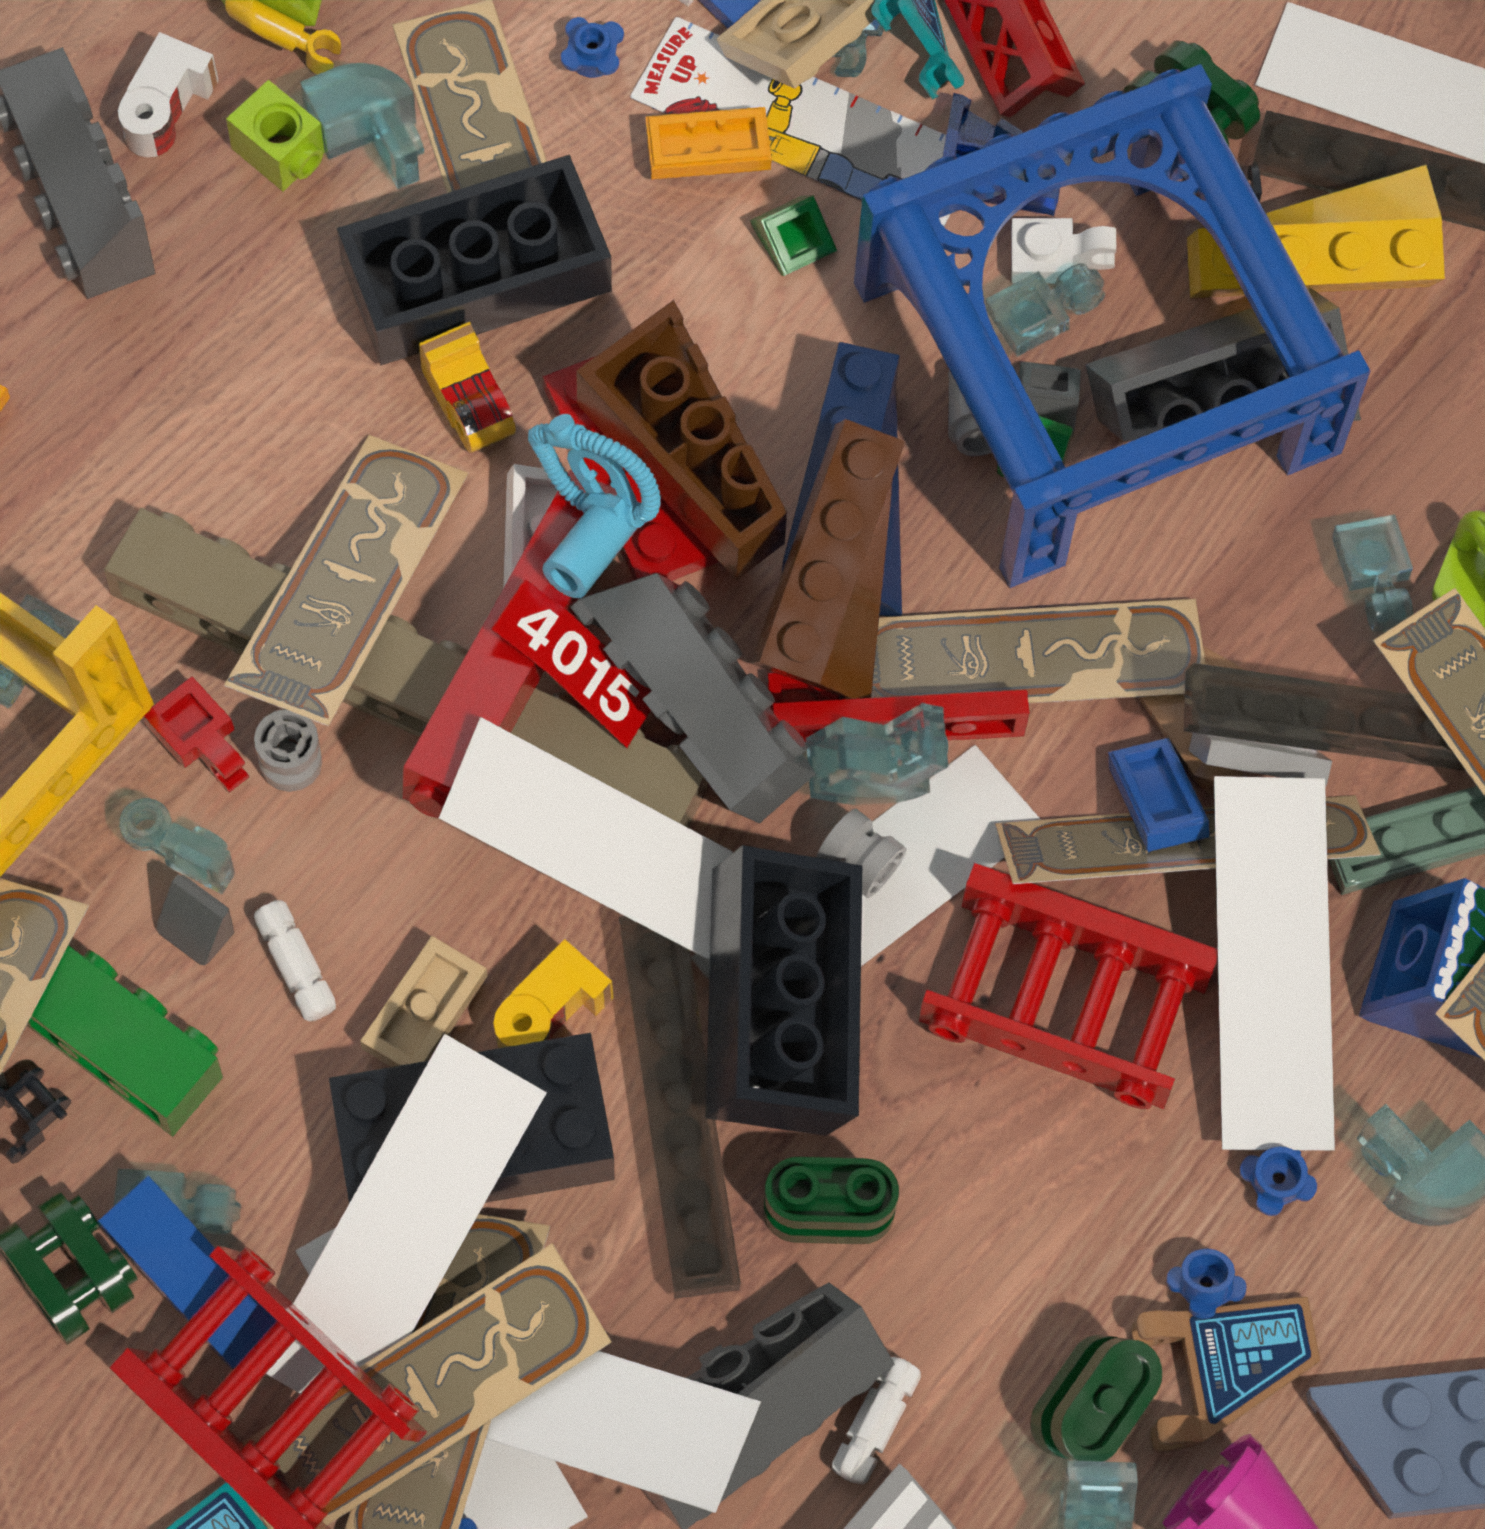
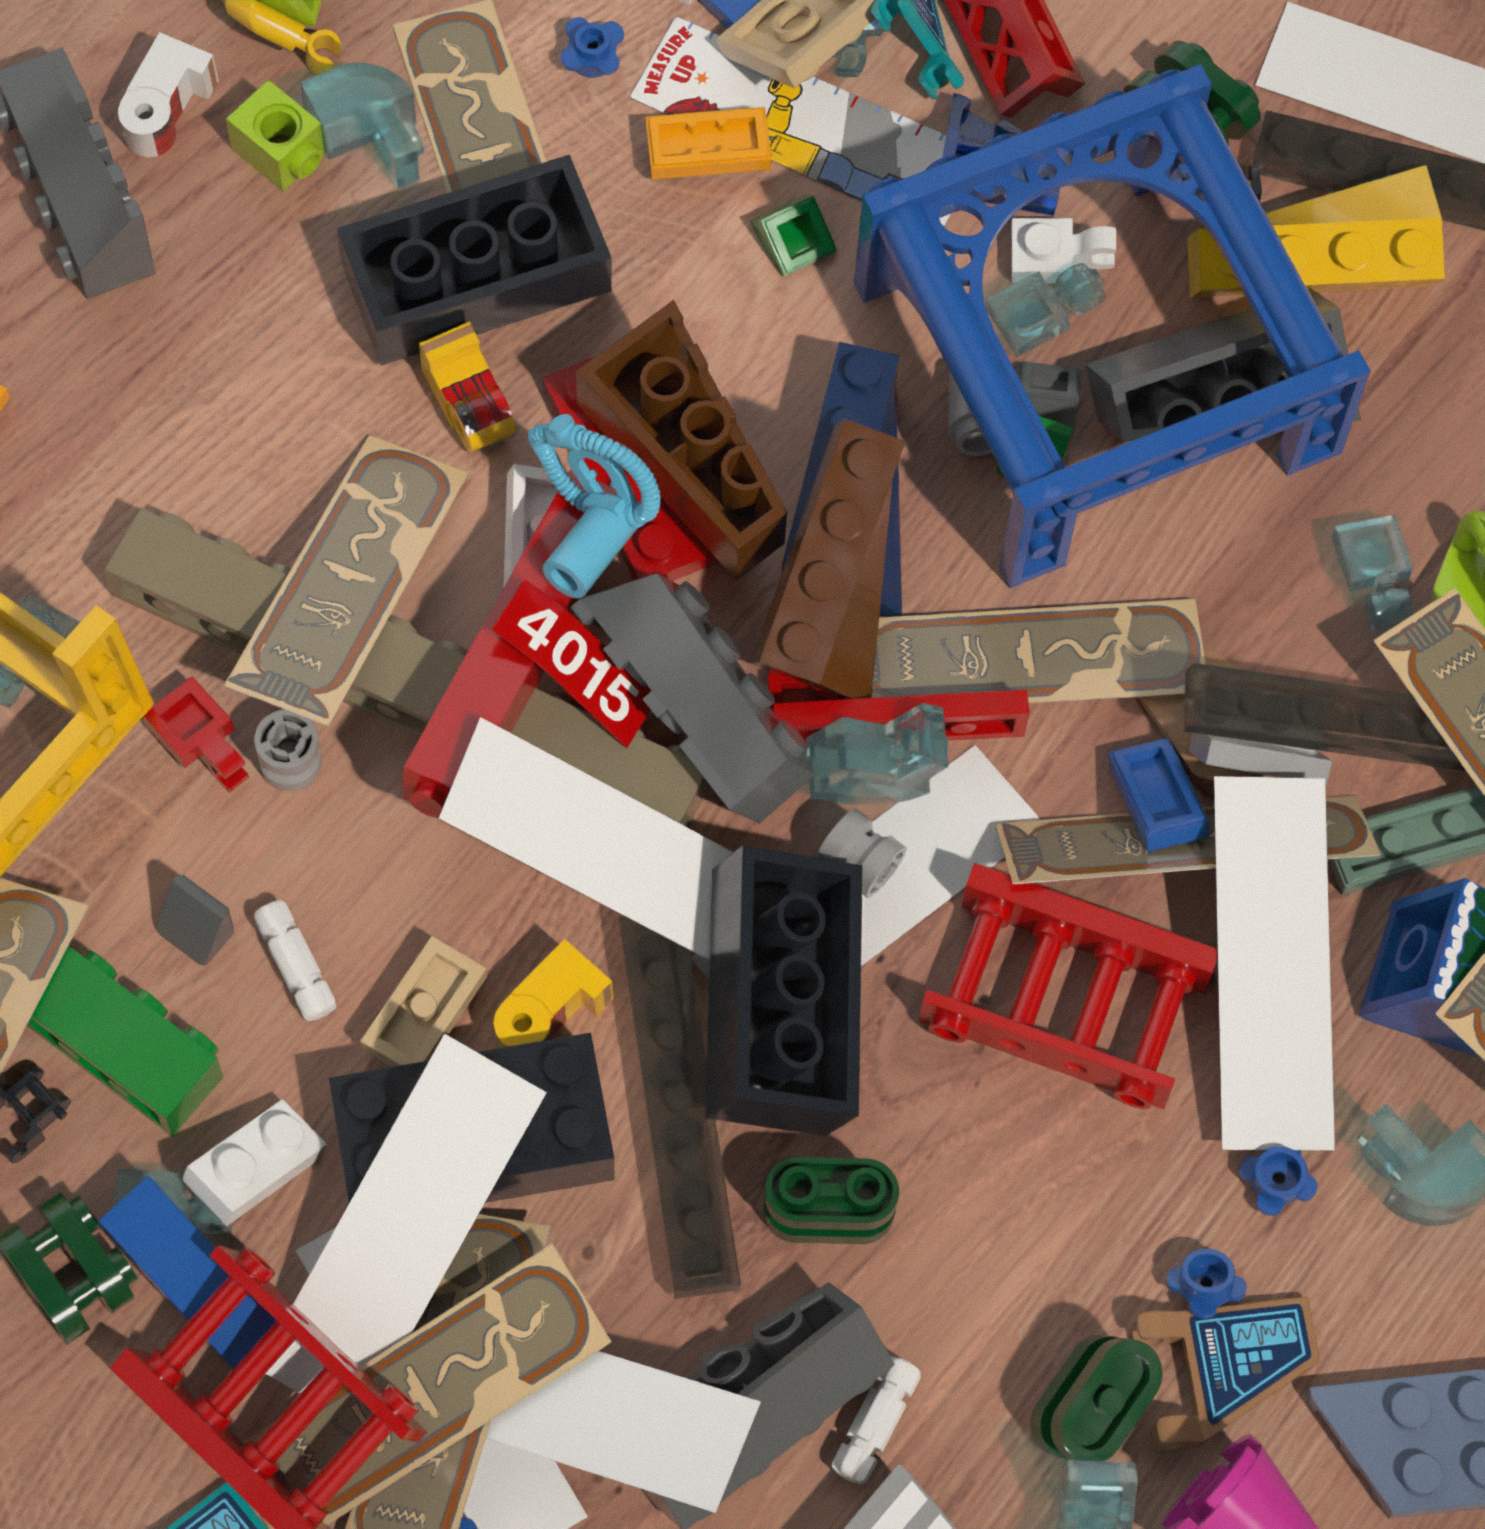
clear light blue plate [119,798,235,894] -> none
none -> white plate [182,1099,327,1226]

